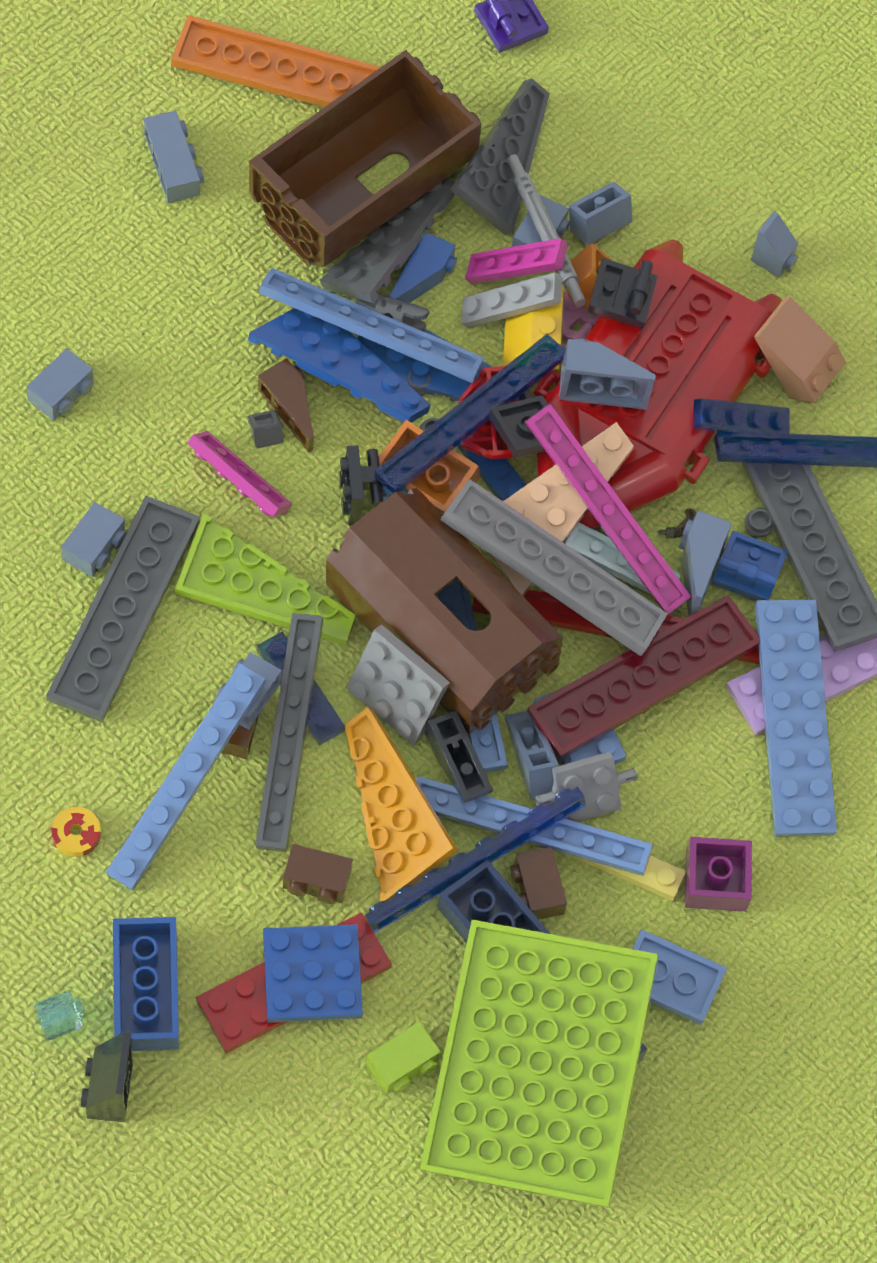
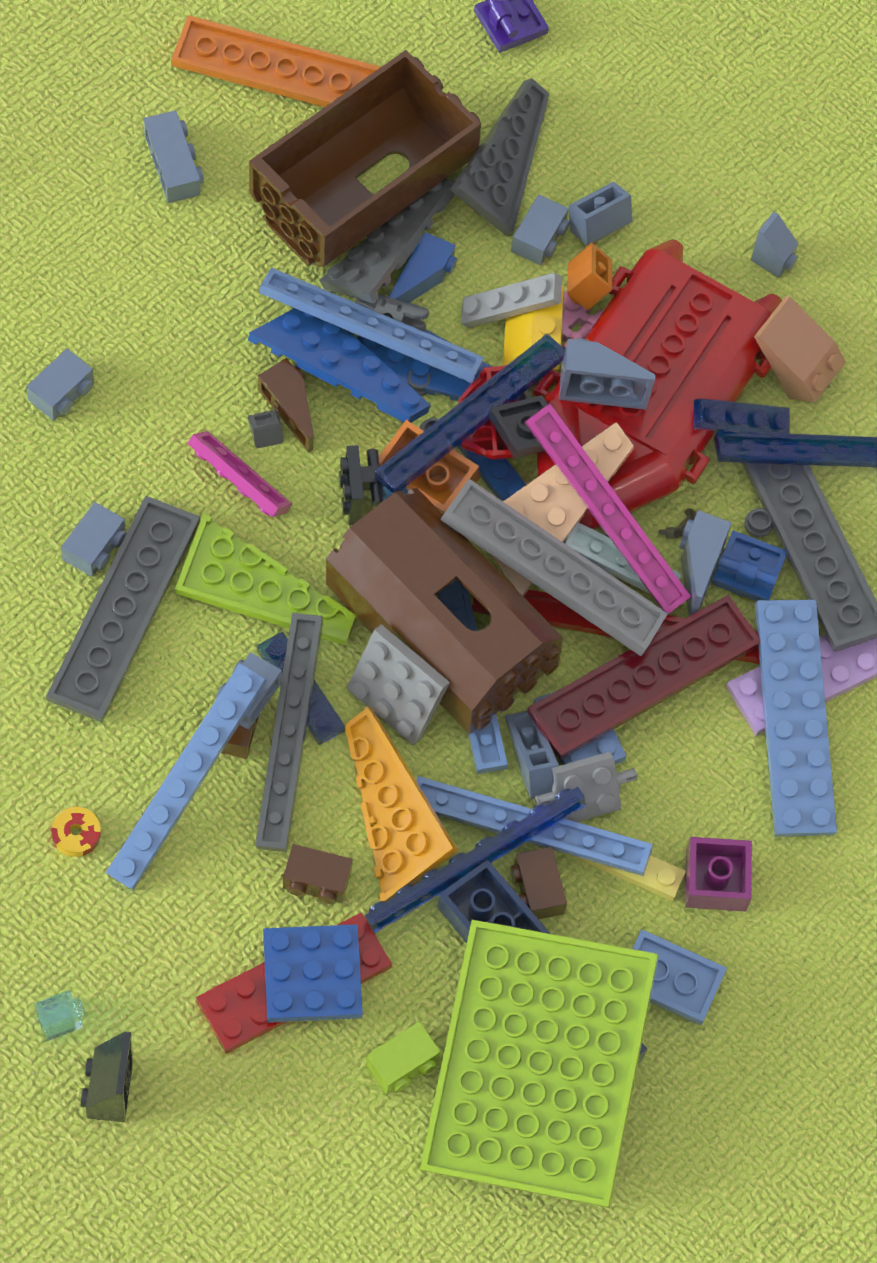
blue brick [113,917,179,1051] -> none
black slope [425,710,493,803] -> none
dark pink plate [465,238,568,284] -> none
light grey axle [507,154,586,307] -> none
black plate [587,258,658,329] -> none

